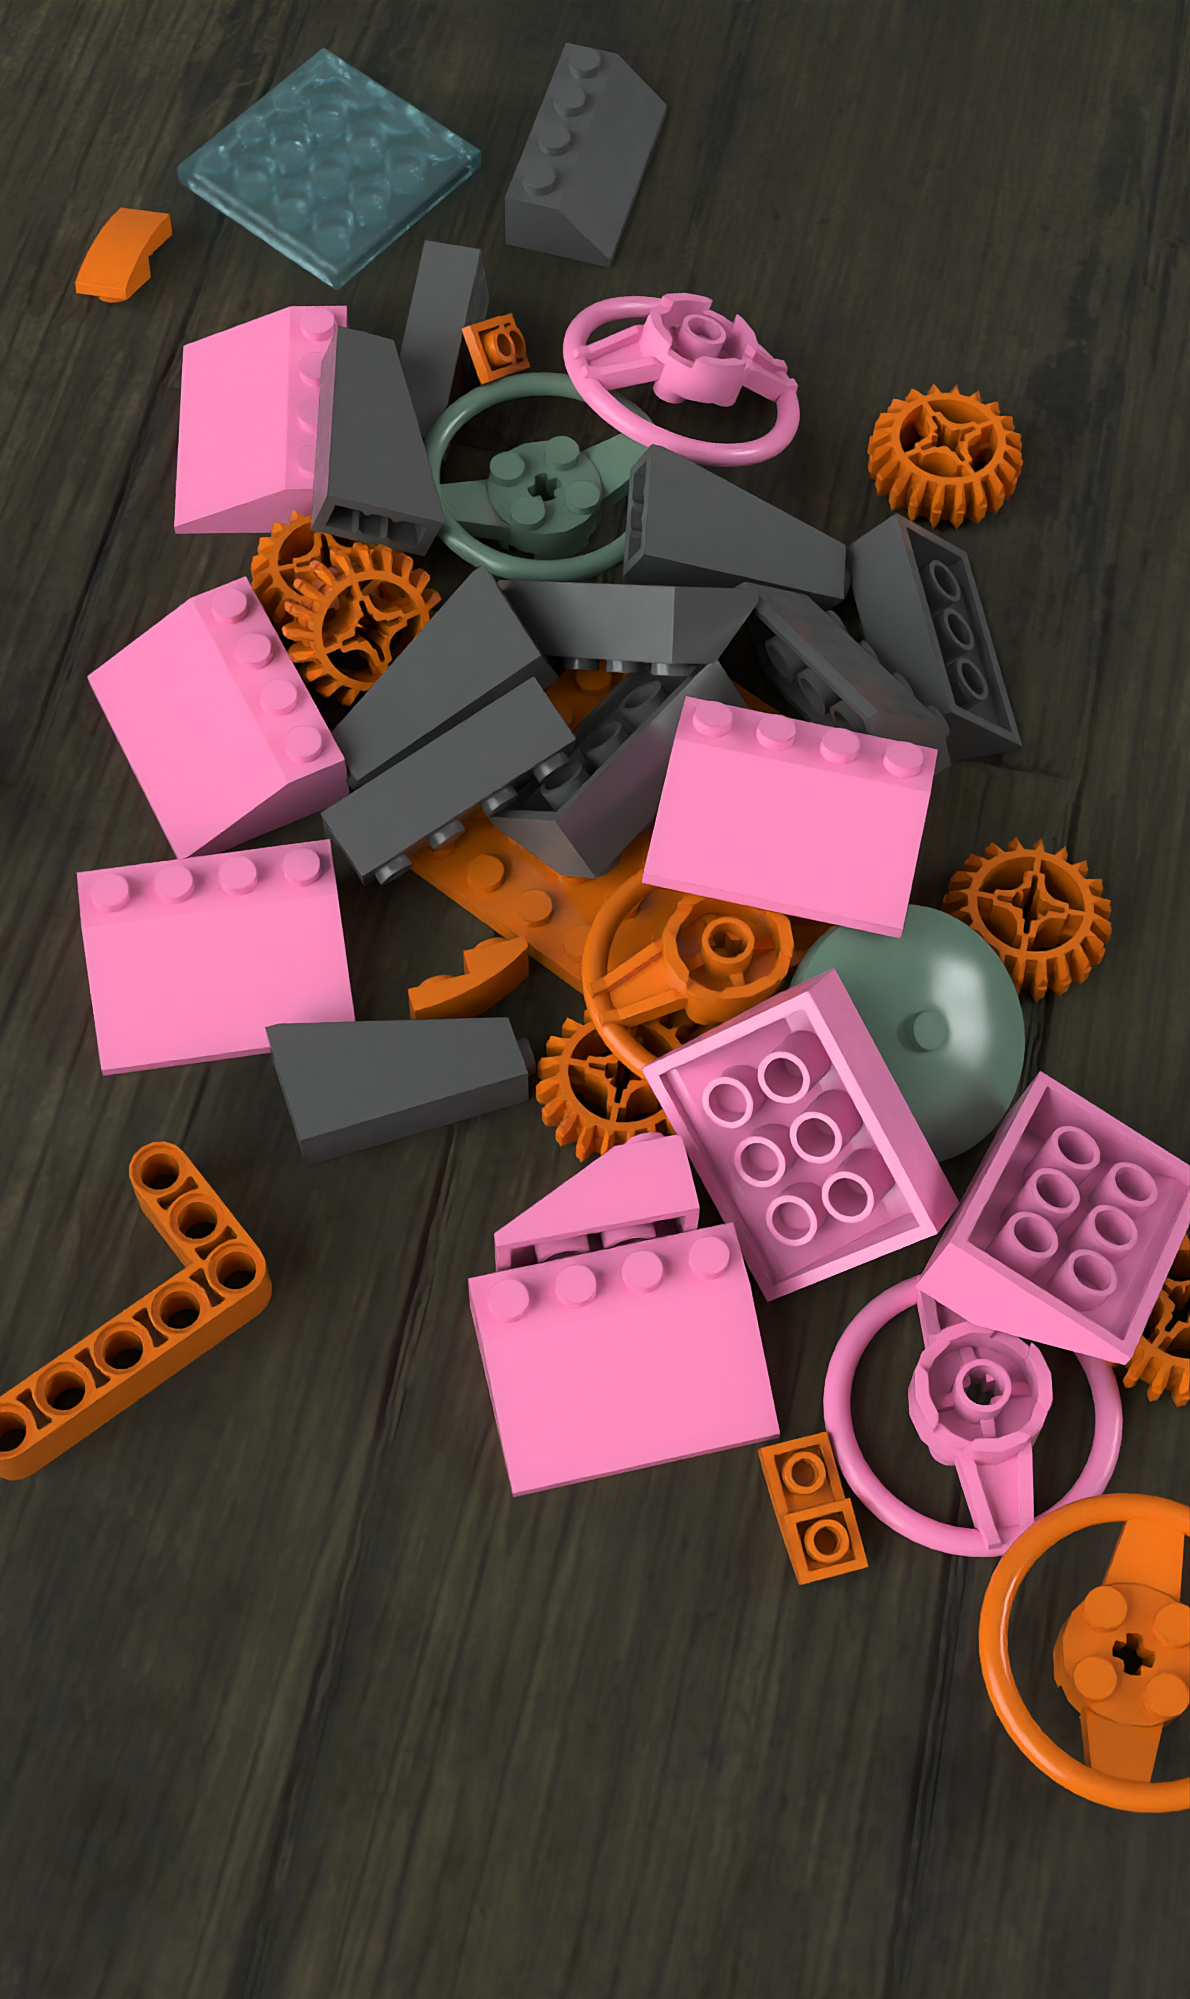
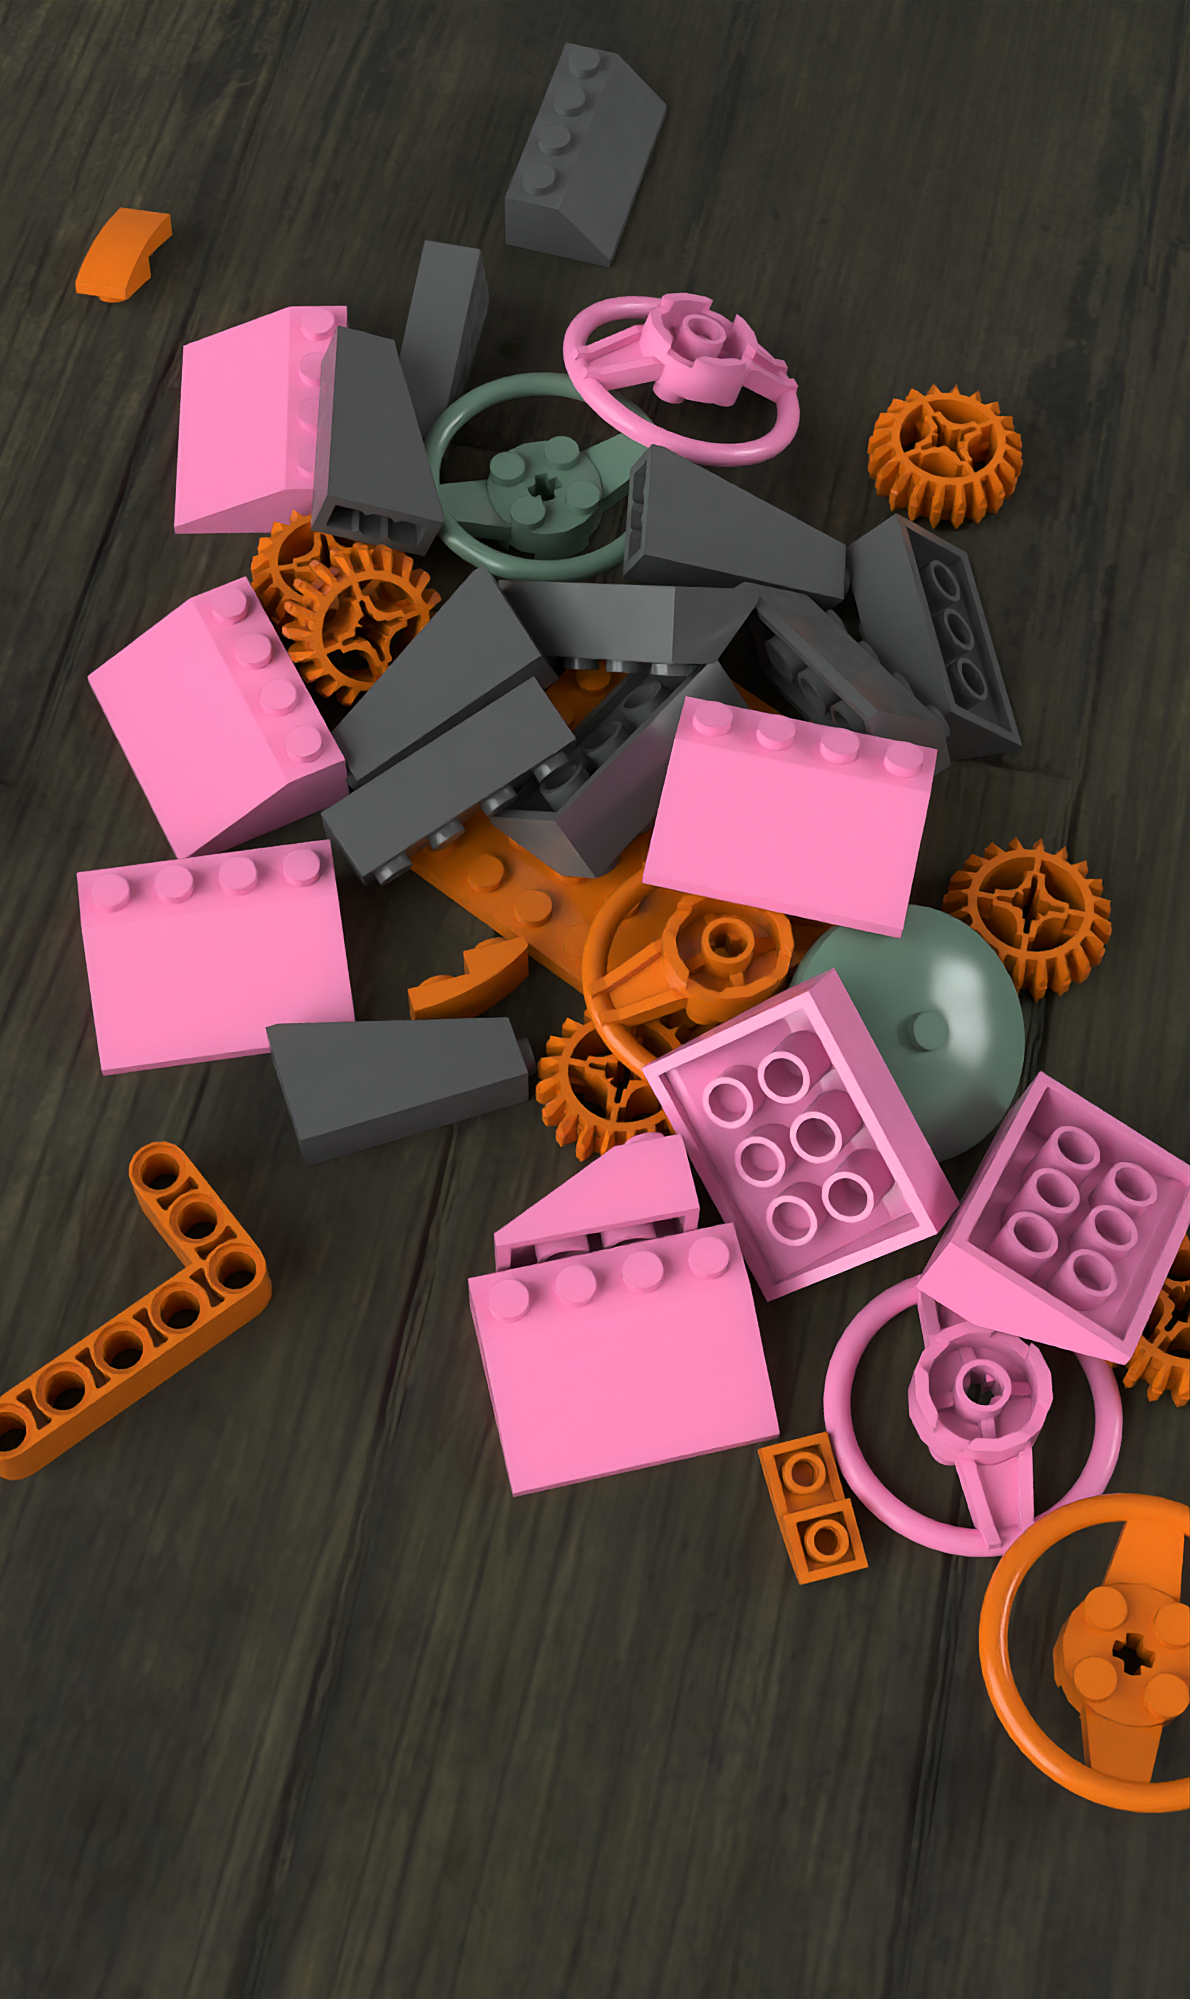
clear light blue plate [177,48,481,290] -> none
orange slope [462,313,530,385] -> none

